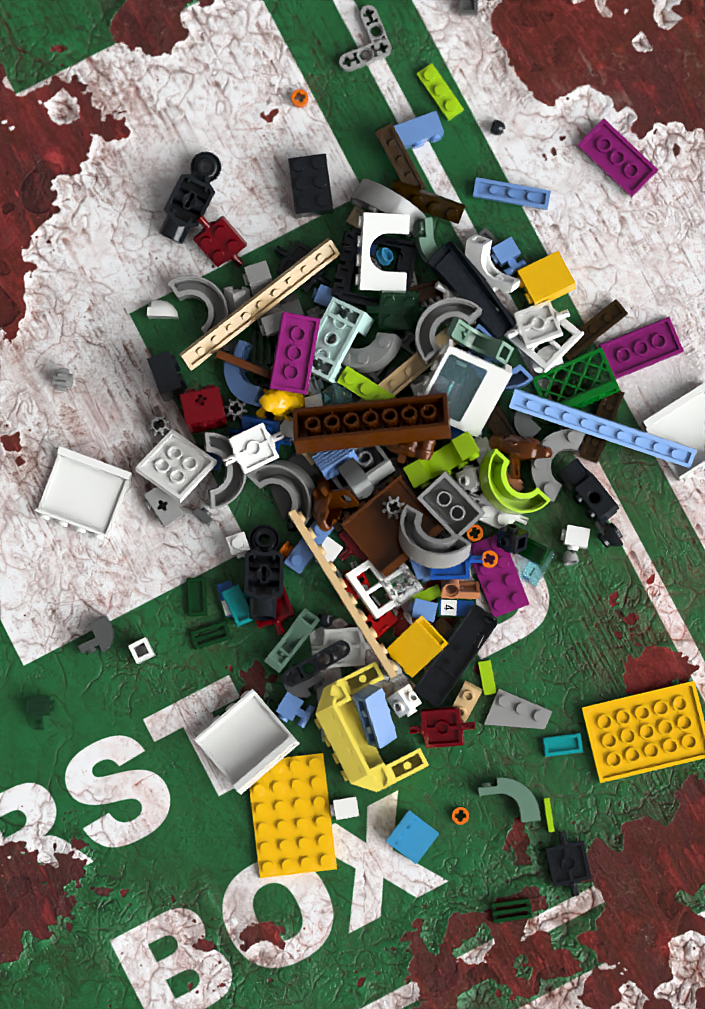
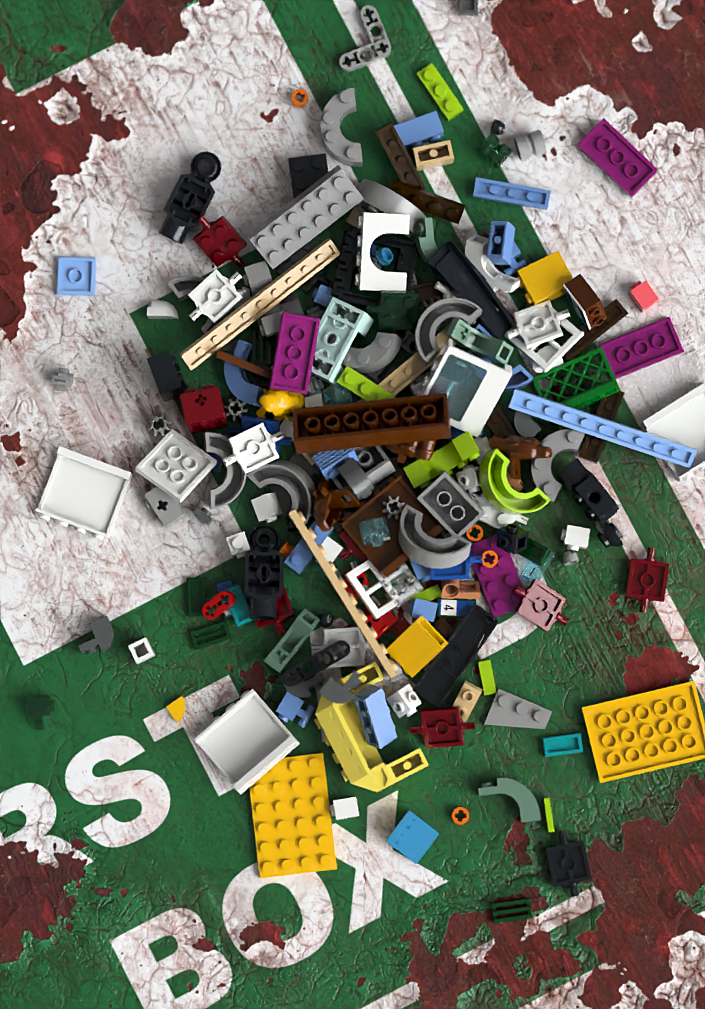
none -> light blue tile [56,257,96,296]
none -> yellow tile [166,696,185,722]
none -> white plate [188,269,243,324]
none -> red beam [202,590,236,620]
none -> light grey brick [248,165,364,269]
none -> white brick [251,492,283,523]
none -> dark grey brick [319,670,362,704]
none -> light grey brick [320,88,363,167]
none -> clear light blue brick [359,517,391,548]
none -> tan brick [412,140,454,171]
none -> clear green wheel [476,133,512,169]
none -> medium blue brick [487,221,515,265]
none -> plate [513,579,569,632]
none -> light grey wheel [514,130,547,161]
none -> reddish brown piece [563,274,607,330]
none -> dark red plate [625,547,669,613]
none -> coral brick [629,281,659,313]

